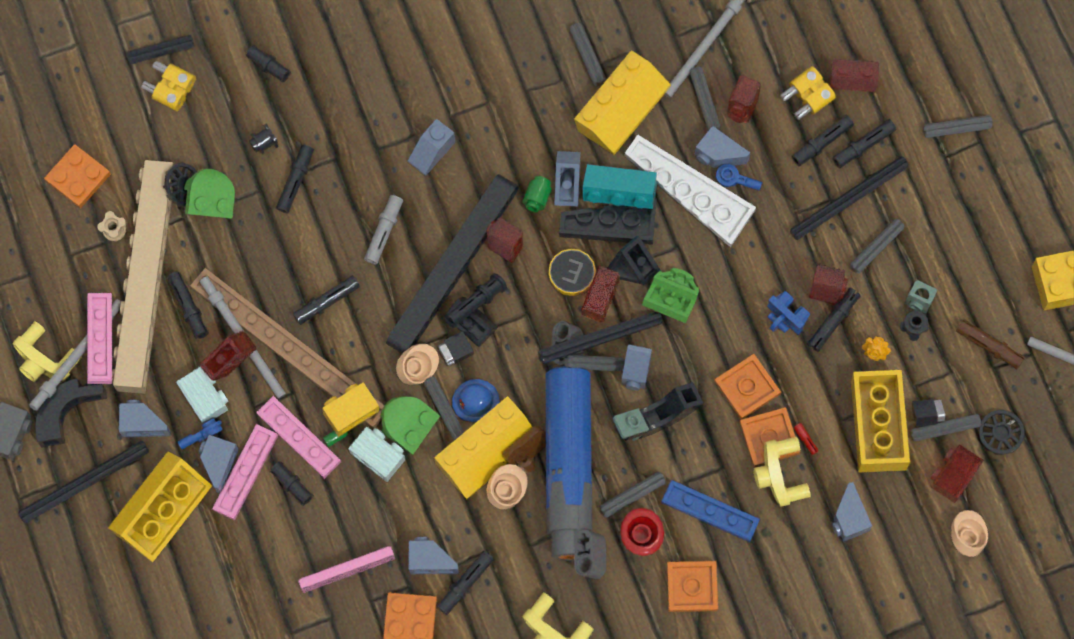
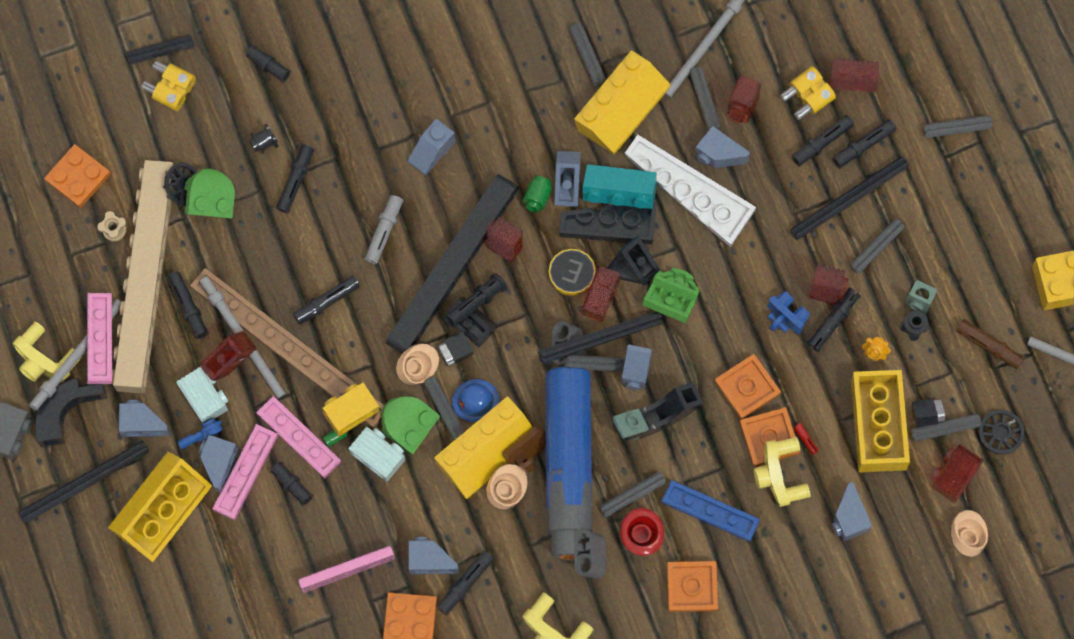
blue plate [716,164,762,191] -> none

